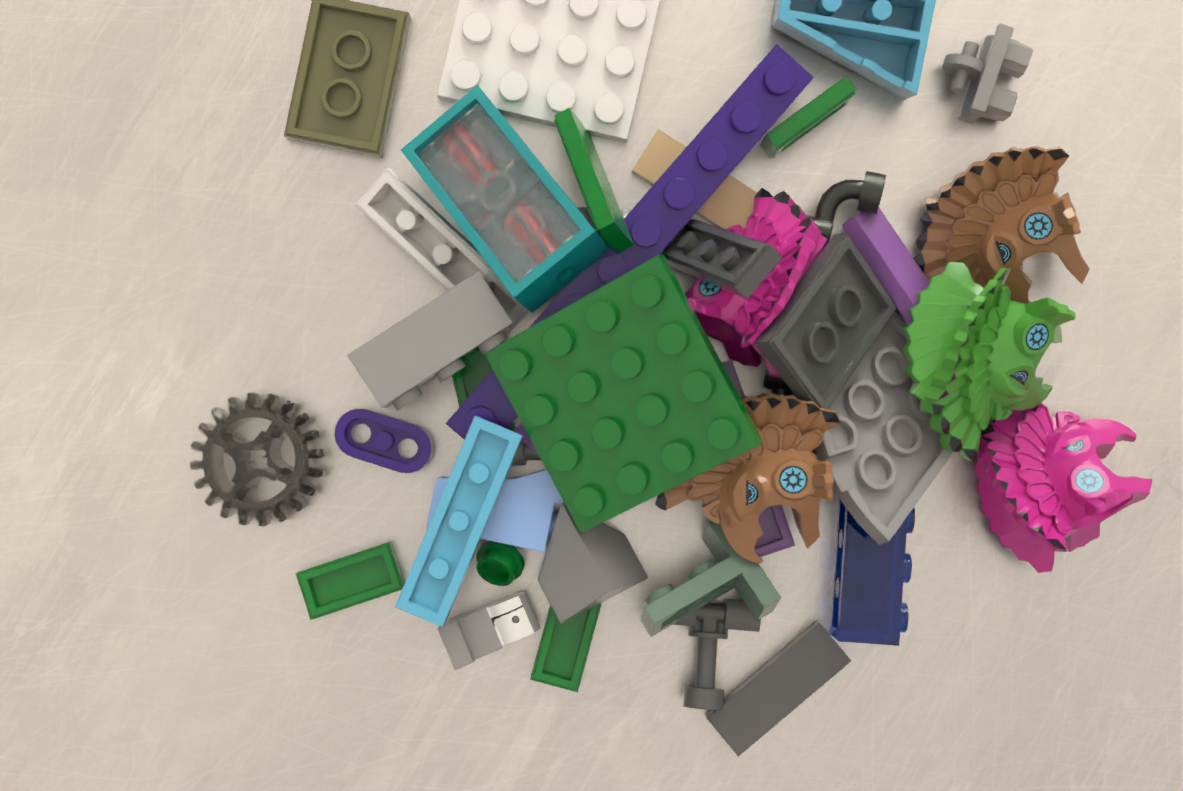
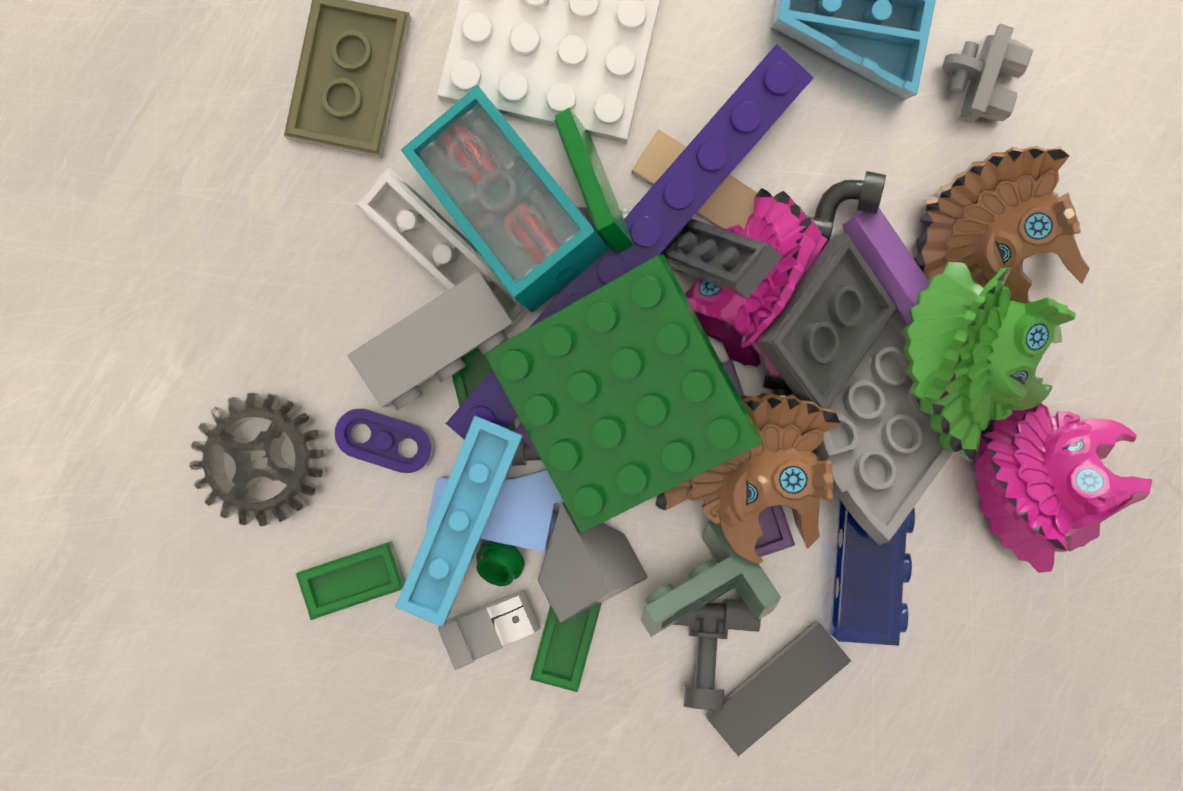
green tile [760,76,857,158] -> none

